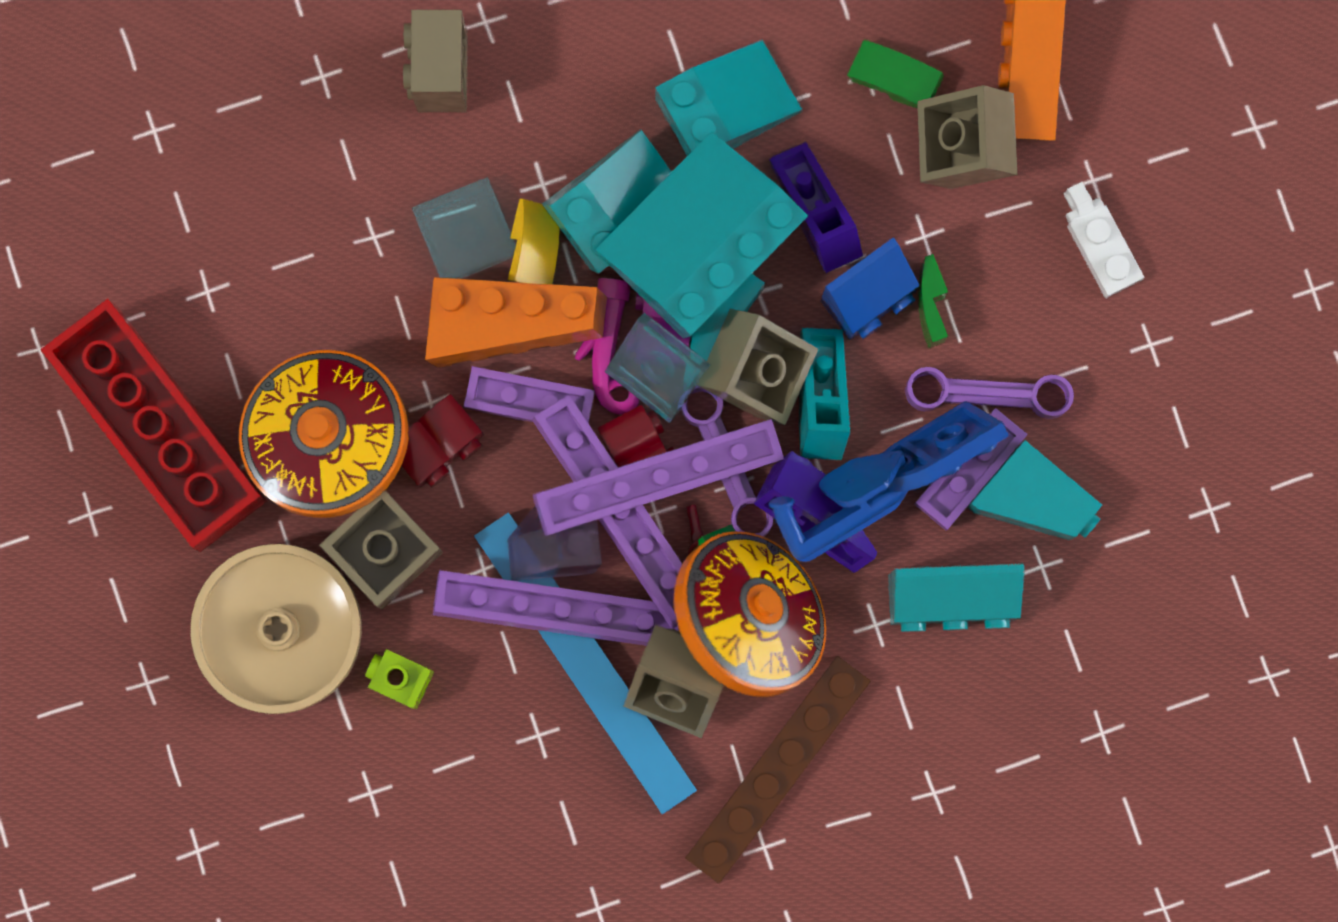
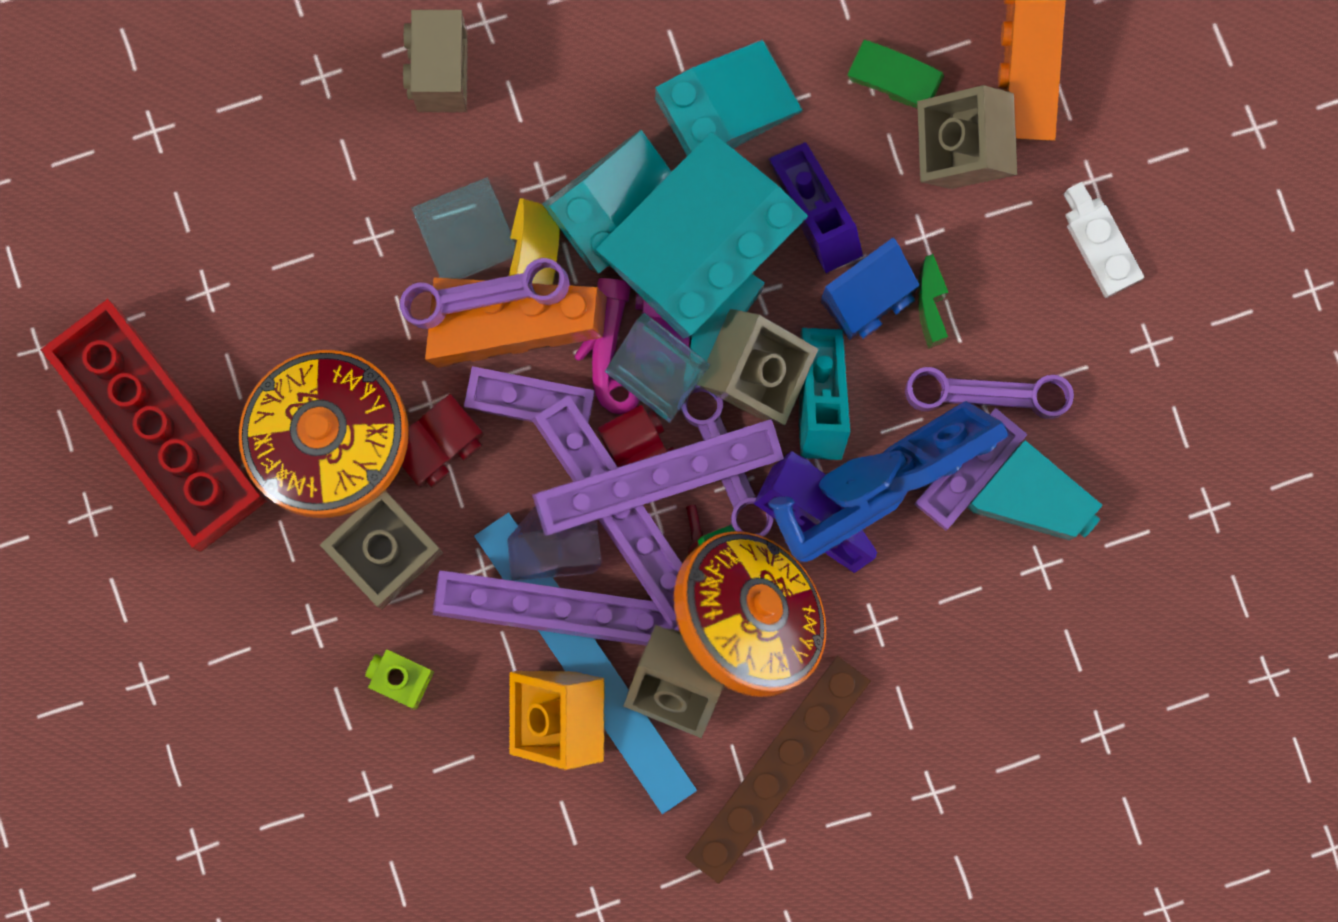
tan dish [191,544,362,714] -> none
teal slope [888,564,1024,632] -> none
none -> medium lavender piece [400,258,569,329]
none -> light orange slope [509,671,605,770]

